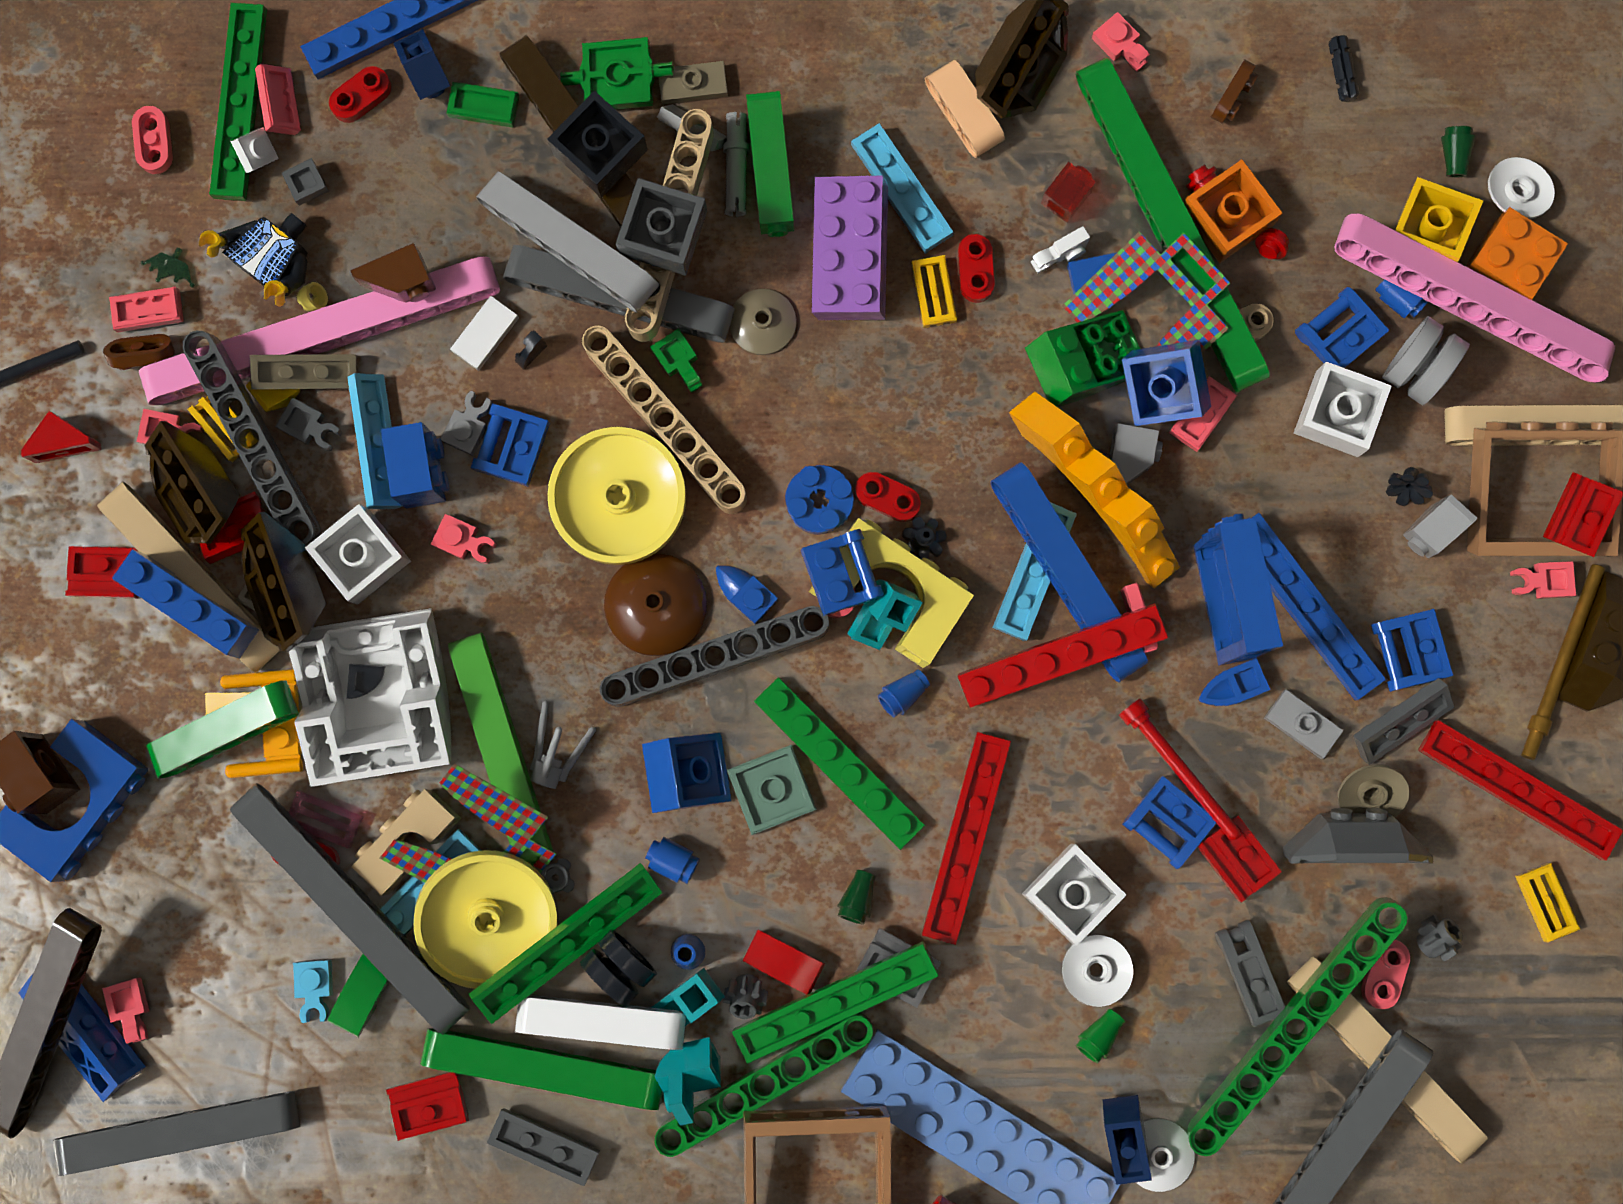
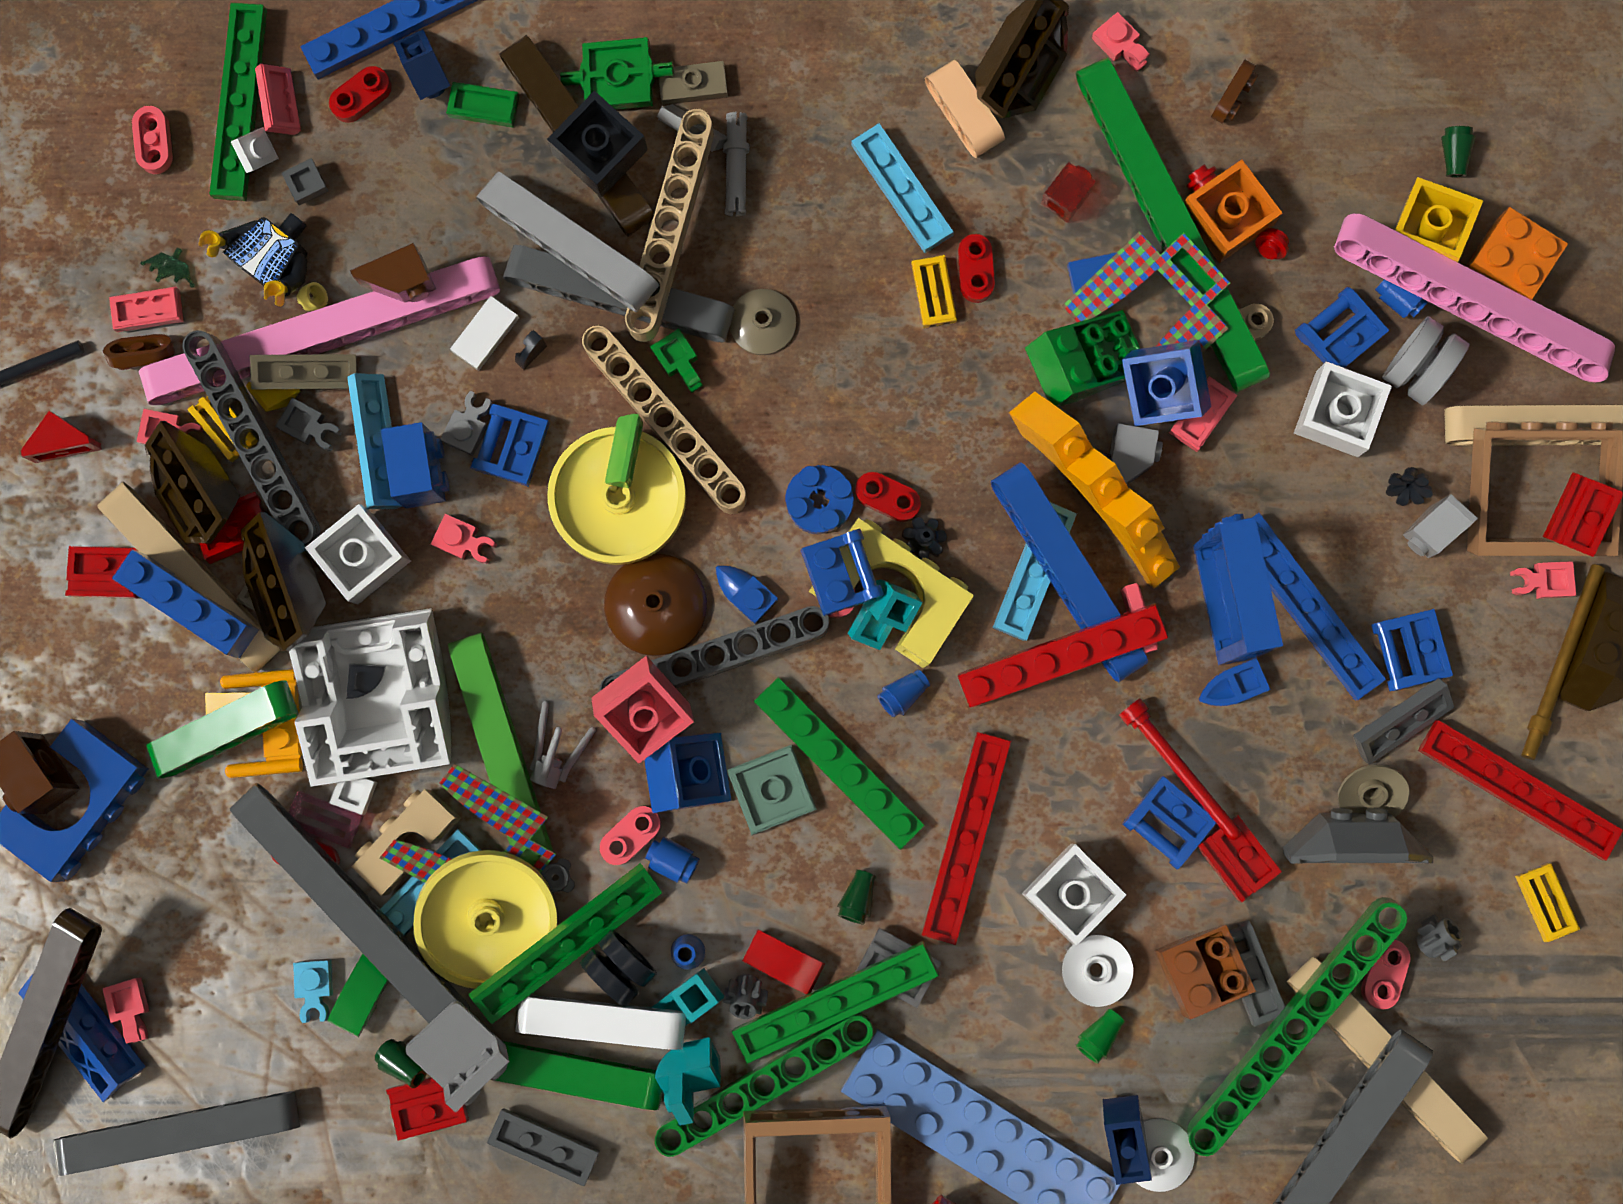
dark grey brick [616,178,707,276] -> none
green slope [746,91,794,237] -> none
medium lavender brick [812,175,888,320] -> none
white plate [1031,226,1090,274] -> none
light grey plate [1264,690,1343,759] -> none
black axle [1328,35,1359,102] -> none
white dish [1488,157,1555,219] -> none
none -> white plate [330,778,377,815]
none -> dark green cone [375,1039,427,1088]
none -> light grey bracket [406,1001,509,1112]
none -> coral brick [592,656,694,764]
none -> coral plate [600,806,661,865]
none -> bright green slope [605,414,644,488]
none -> dark orange slope [1154,924,1256,1020]

